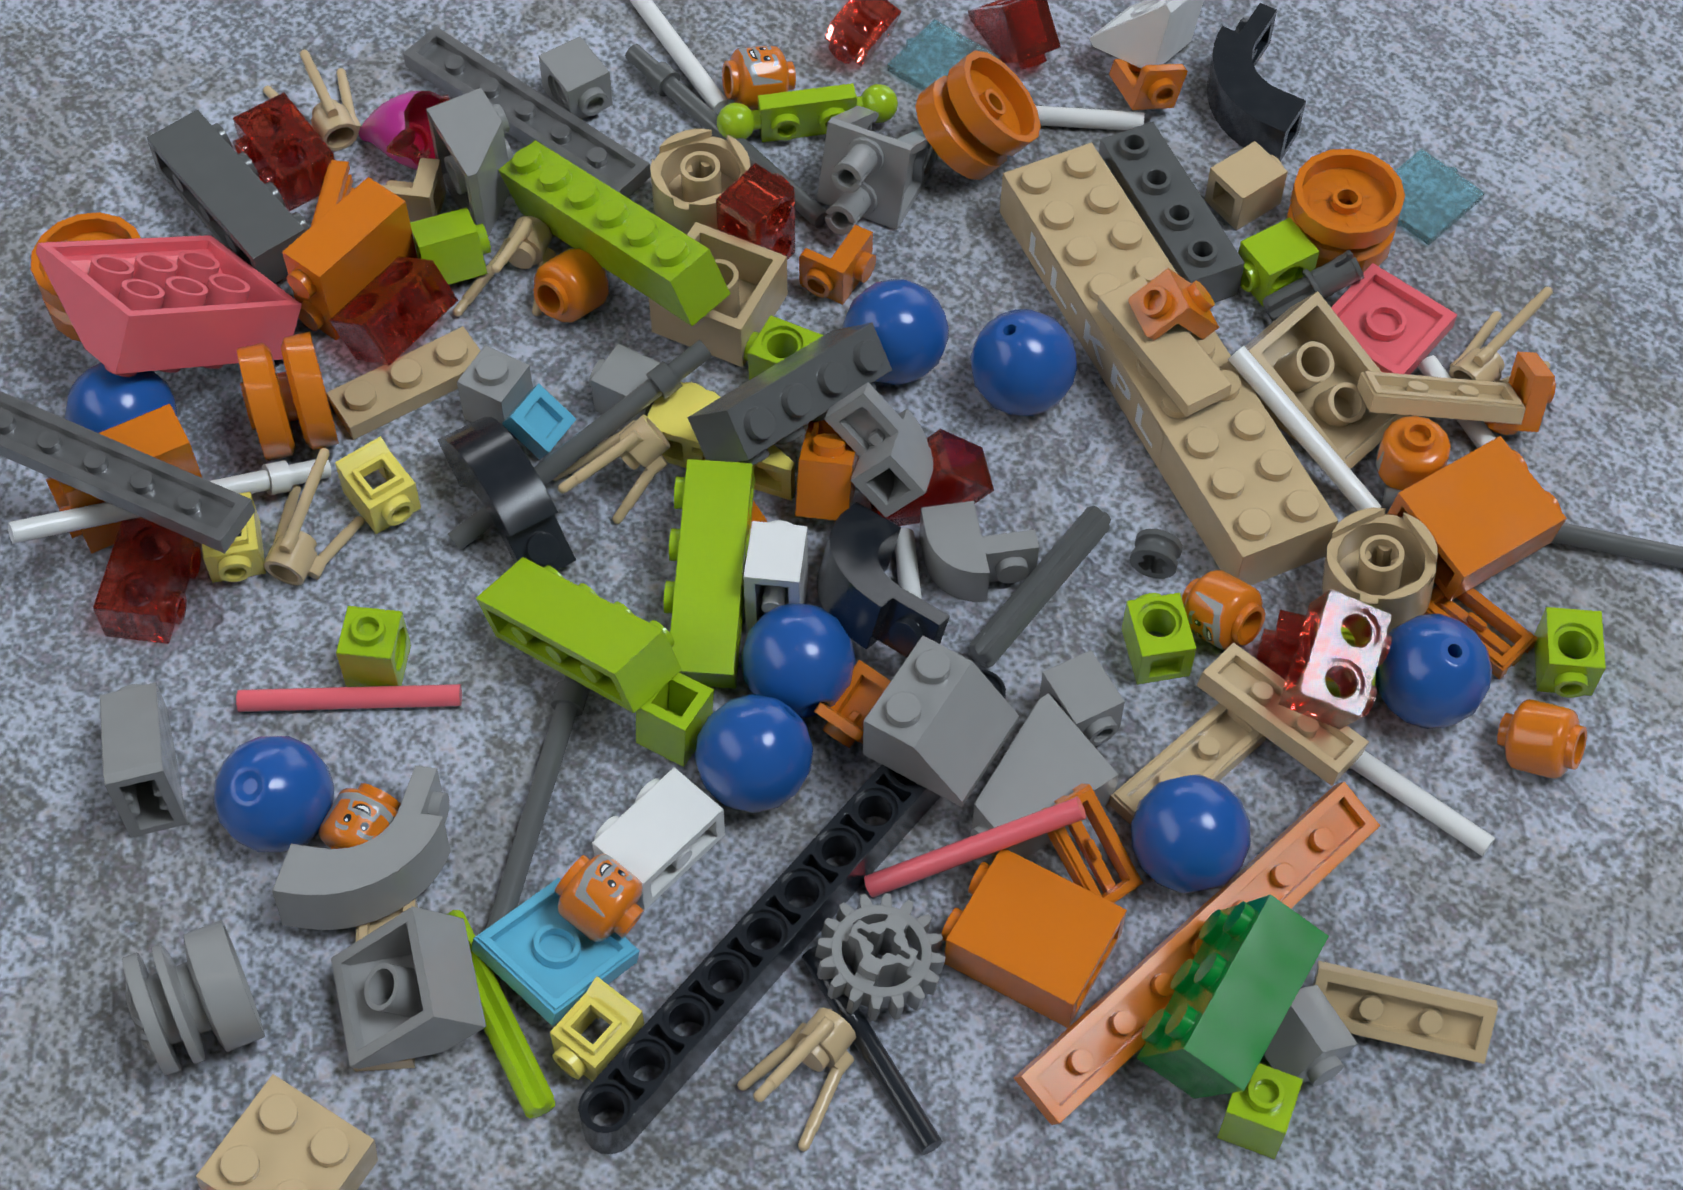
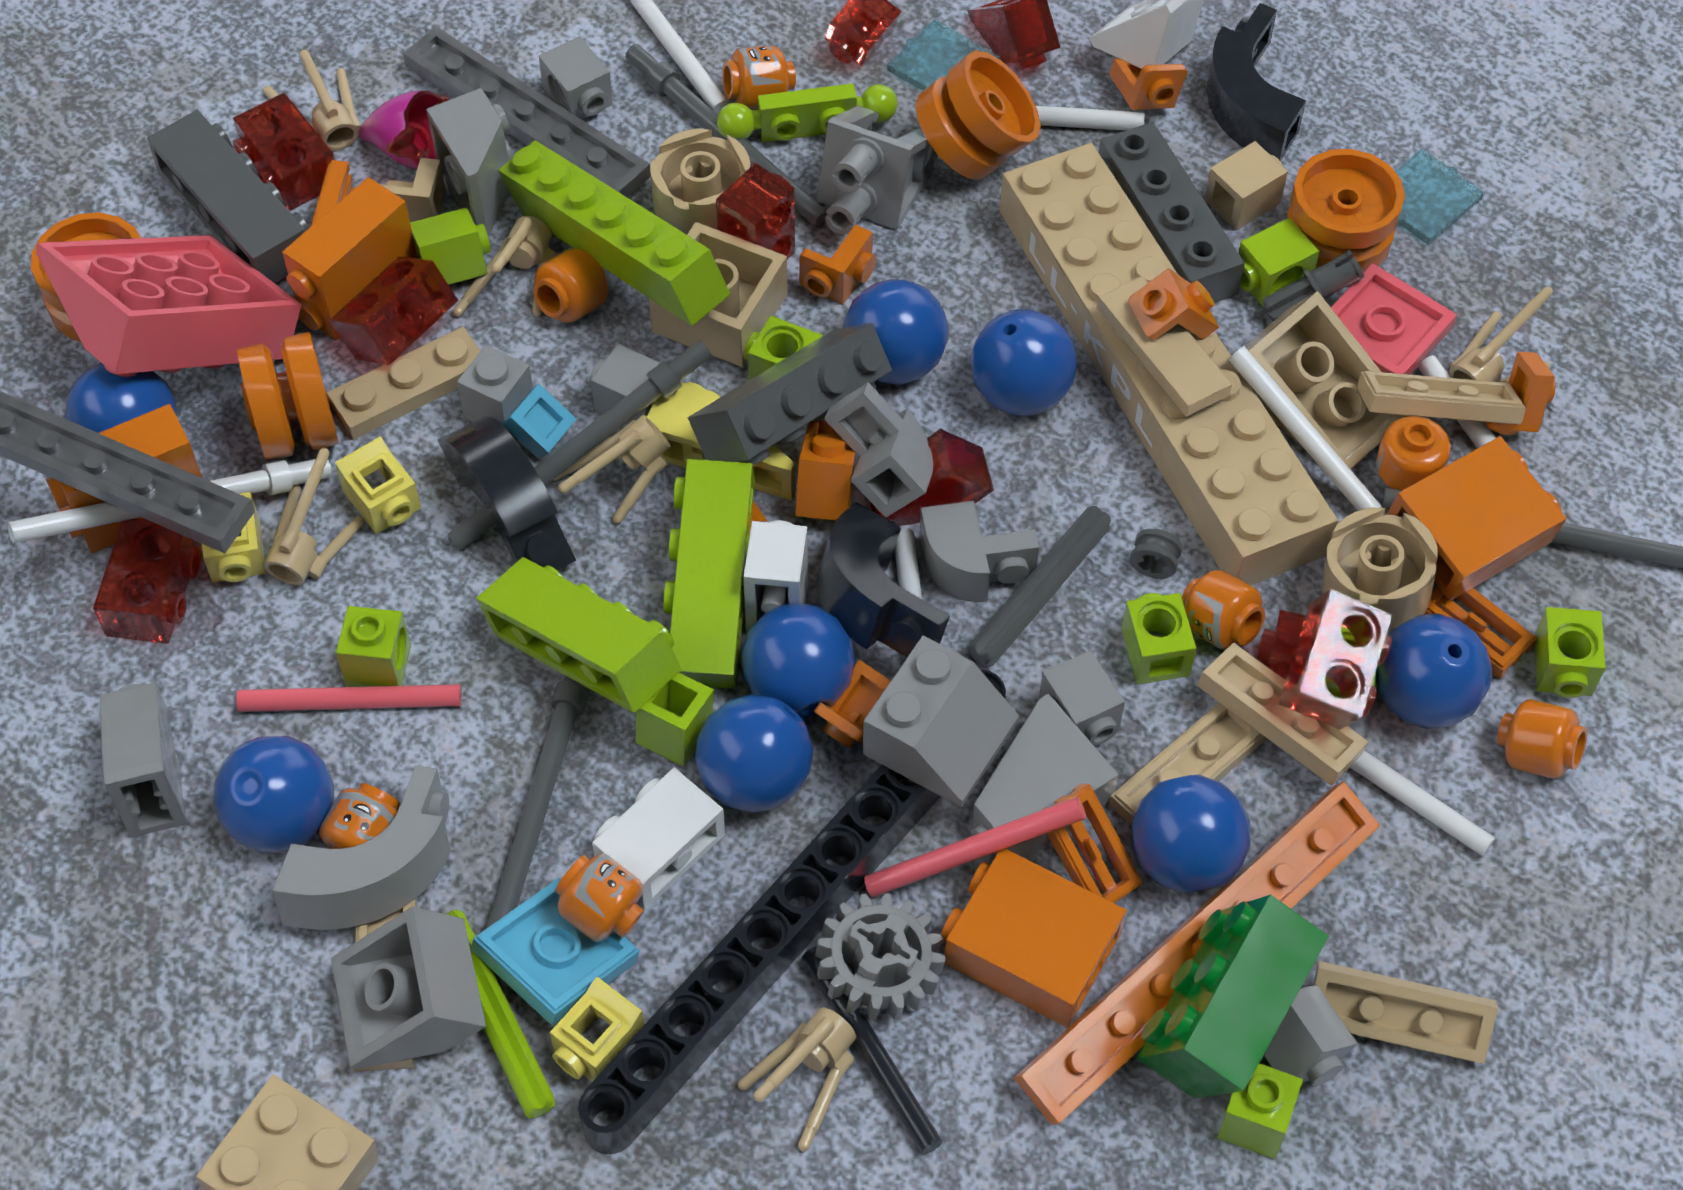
light grey wheel [122,920,265,1076] -> none

